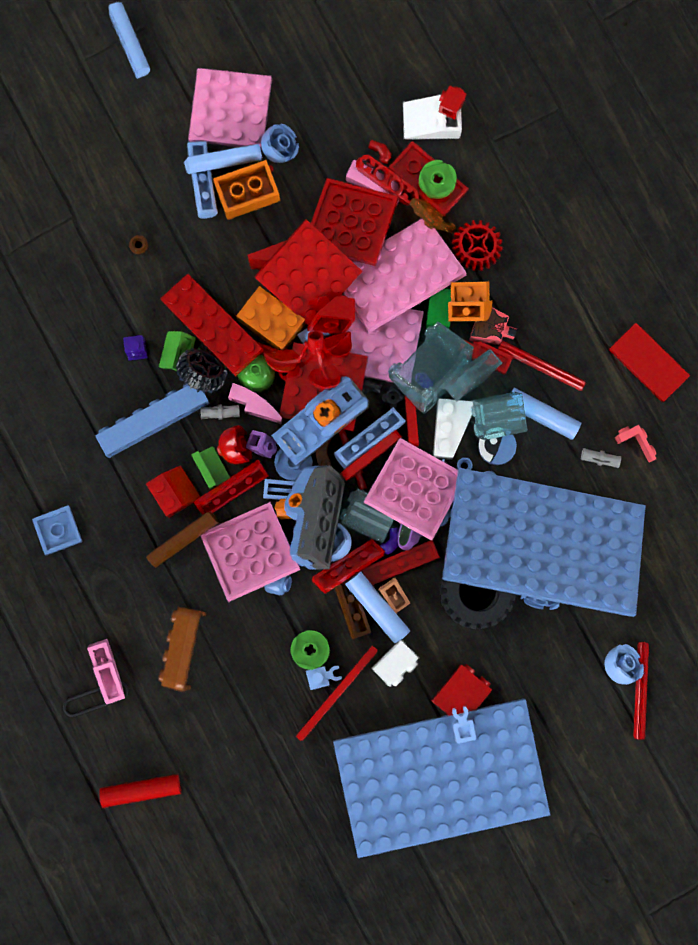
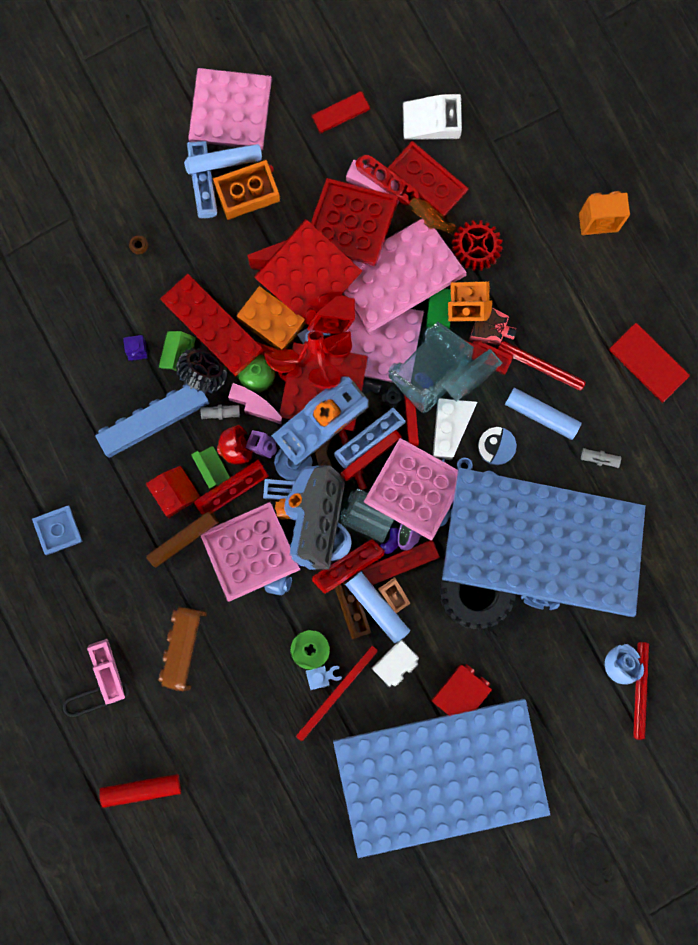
light blue brick [109,2,150,78] -> none
medium blue cylinder [261,124,299,163] -> none
red arm [368,140,391,164] -> none
bright green plate [419,160,457,199] -> none
red brick [438,86,467,120] -> none
light blue plate [452,706,477,744] -> none
clear light blue brick [471,392,527,440] -> none
coral bracket [615,425,656,463] -> none
none -> red tile [312,92,370,133]
none -> orange brick [579,191,630,235]

